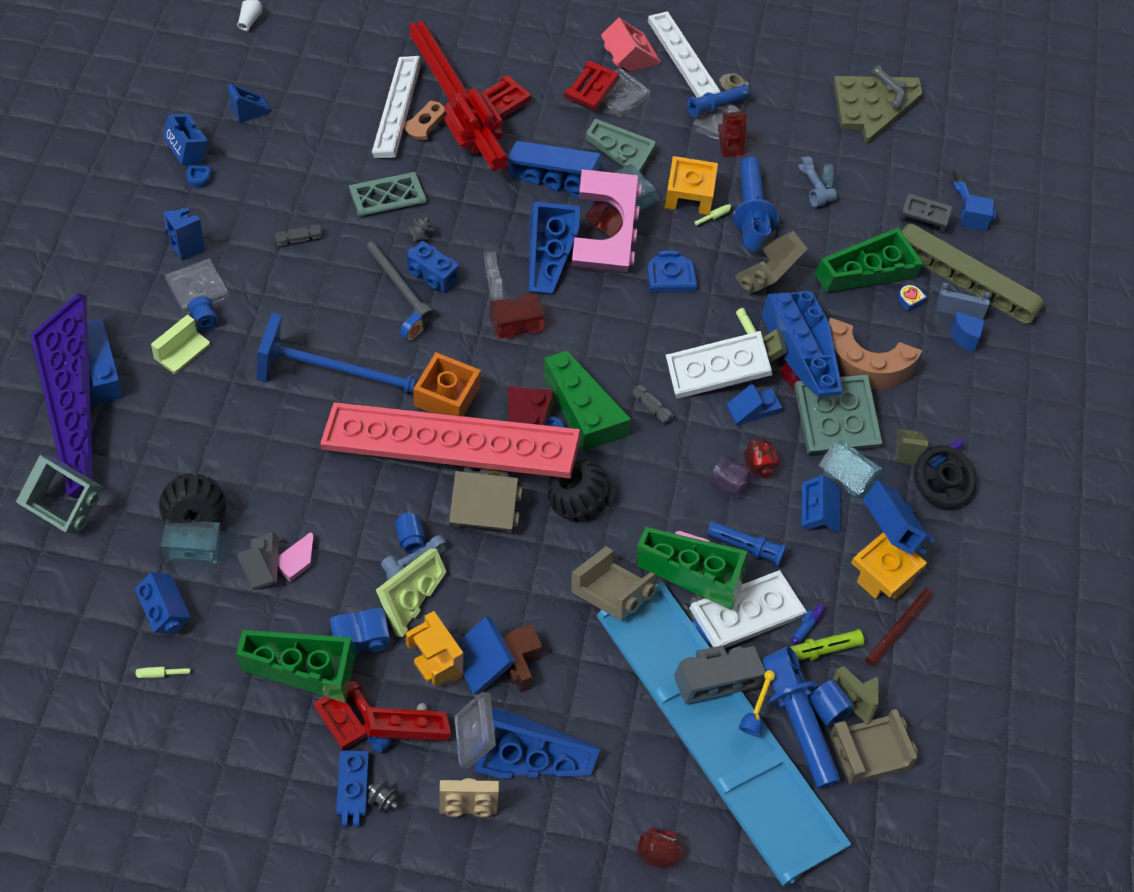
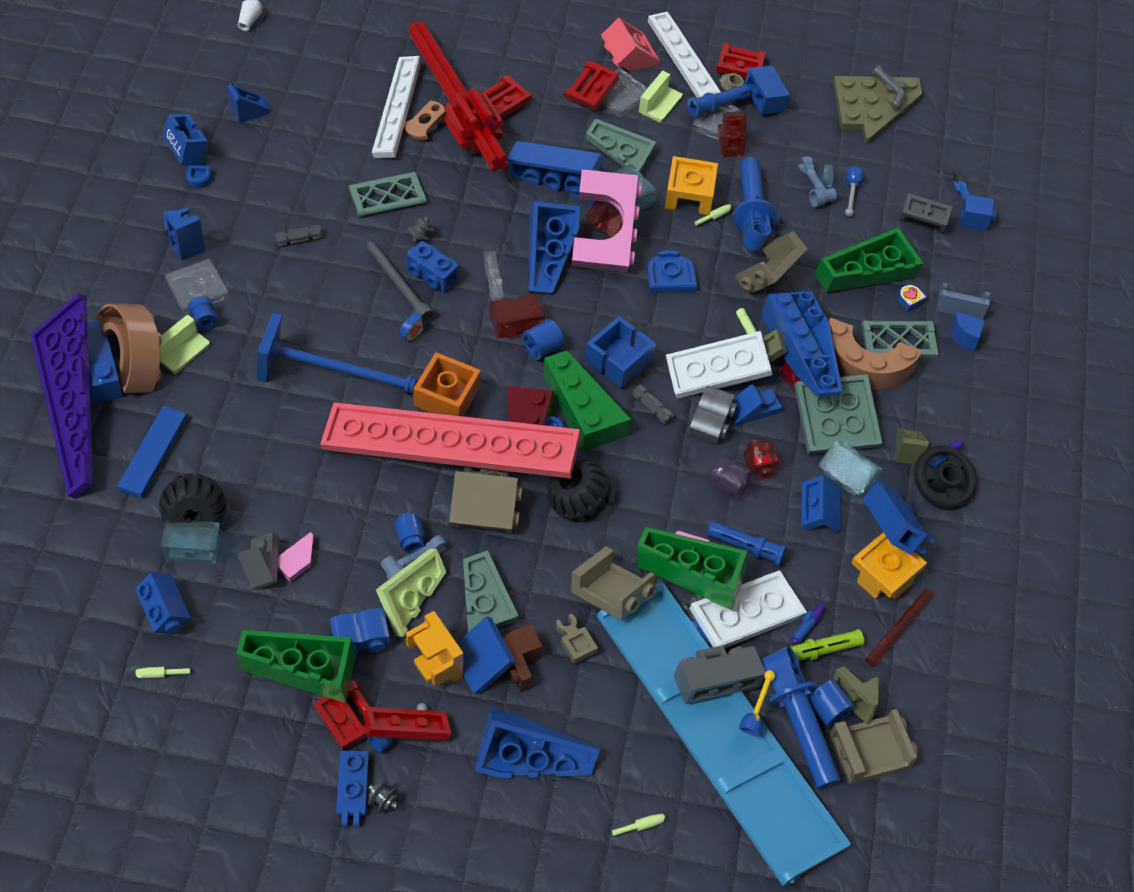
sand green window [16,455,103,533] -> none
tan plate [439,778,499,817] -> none
clear tile [454,692,496,768] -> none
clear red head [637,827,682,869] -> none
olive beam [901,224,1044,324] -> none
none -> nougat brick [96,304,162,393]
none -> blue tile [117,406,187,499]
none -> sand green wing [463,551,519,632]
none -> blue piece [522,319,564,360]
none -> dark tan plate [556,614,598,664]
none -> blue piece [585,316,656,388]
none -> yellowish green piece [612,814,665,836]
none -> yellowish green panel [639,71,683,123]
none -> flat silver brick [689,386,737,444]
none -> red plate [716,42,766,79]
none -> blue brick [744,66,790,114]
none -> hinge [845,167,864,217]
none -> sand green window [861,320,938,358]

